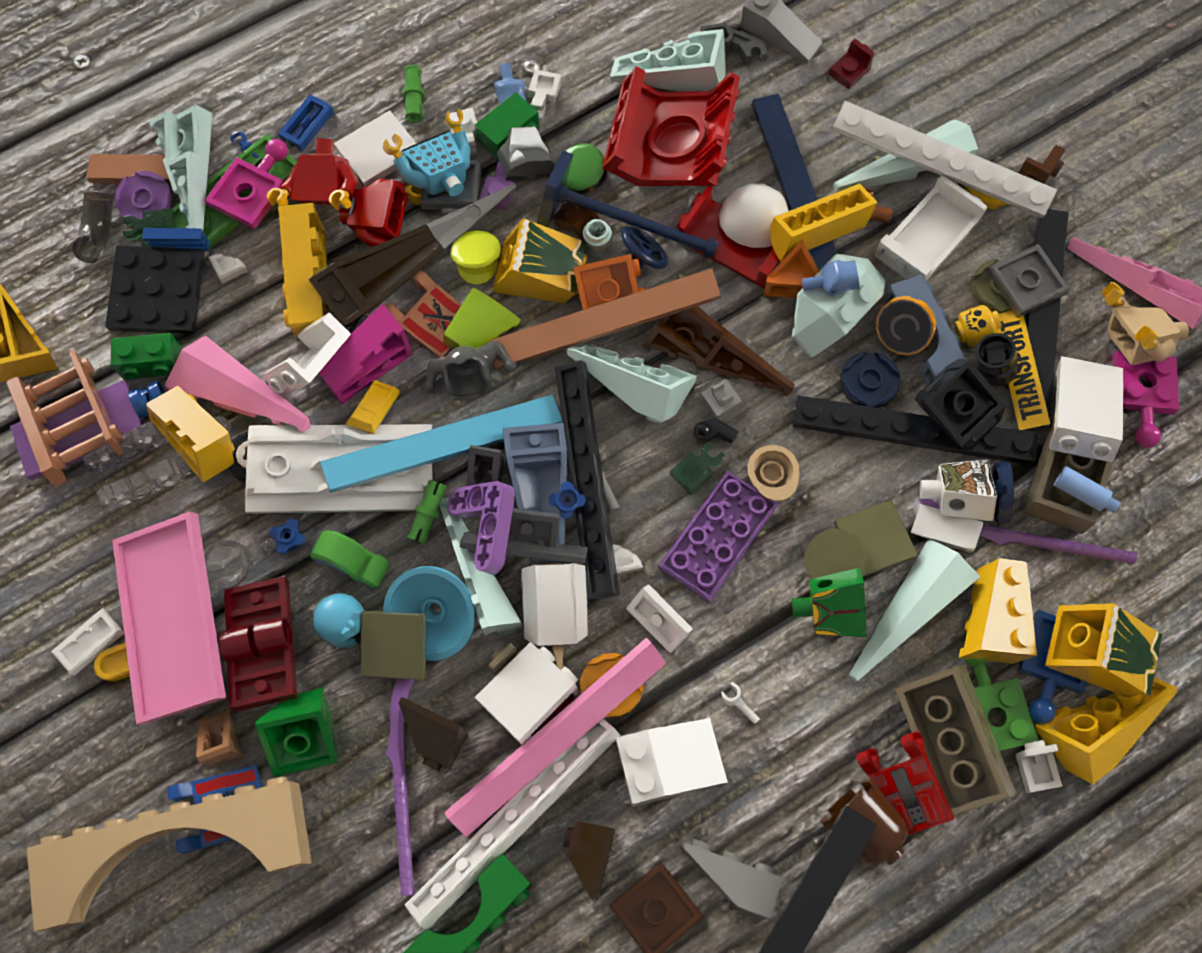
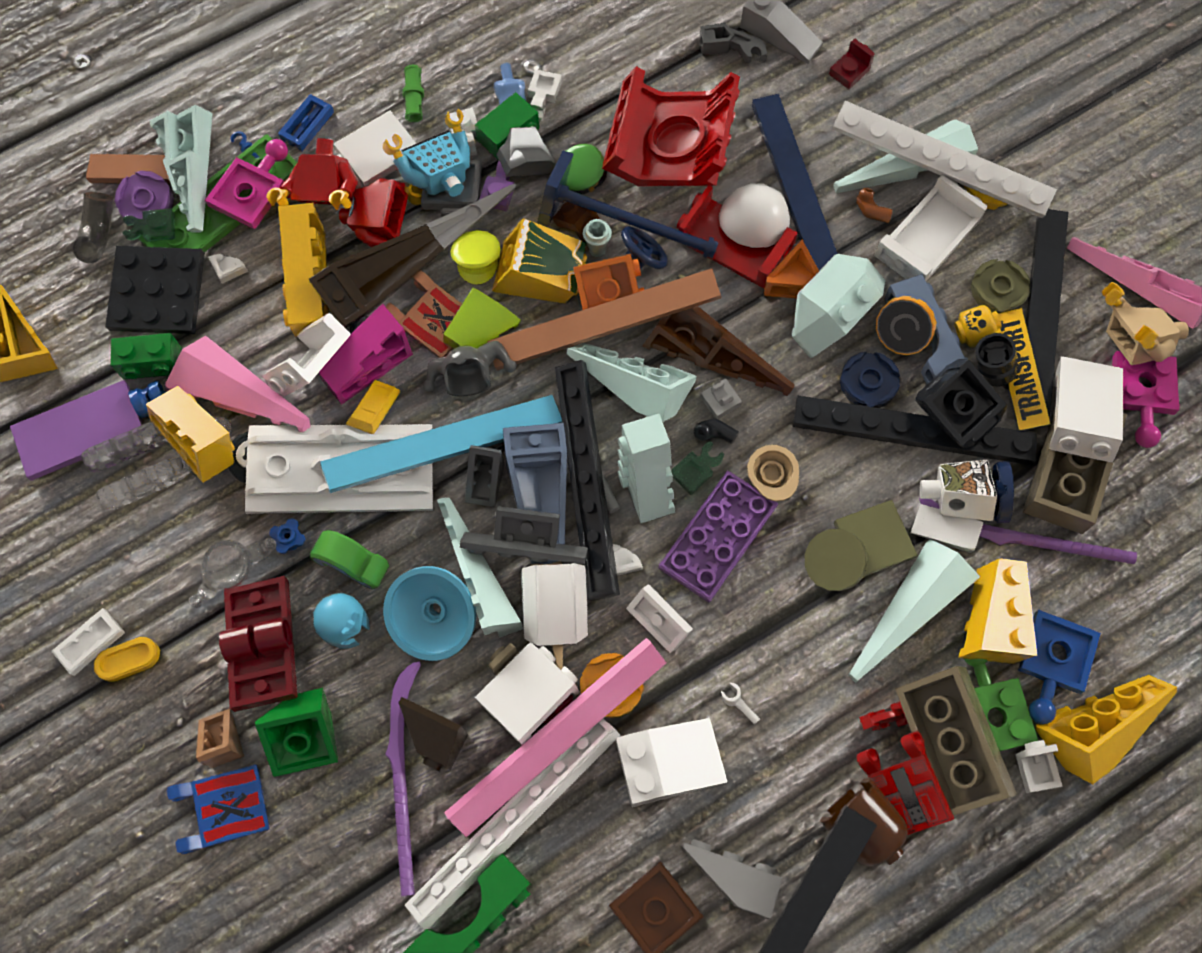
nougat fence [6,350,124,487] -> none
tan arch [27,777,312,932] -> none
bright pink tile [112,512,226,725] -> none
blue tile [142,228,210,252] -> none
olive tile [361,611,426,680] -> none
bright green pin [407,480,447,544] -> none
medium lavender beam [447,481,515,575] -> none
blue plate [548,481,586,519] -> none
dark brown slope [563,821,615,901] -> none
light aqua wedge [610,29,726,92] -> none
yellow brick [770,184,878,261] -> none
green torso [792,568,867,637] -> none
medium blue piece [802,260,860,296] -> none
flat silver tile [987,244,1070,317] -> none
reddish brown bracket [1018,145,1066,184] -> none
yellow slope [1045,603,1162,696] -> none
light blue cylinder [1054,466,1121,513] -> none
none -> light aqua wedge [617,413,675,523]
none -> red piece [859,702,908,731]

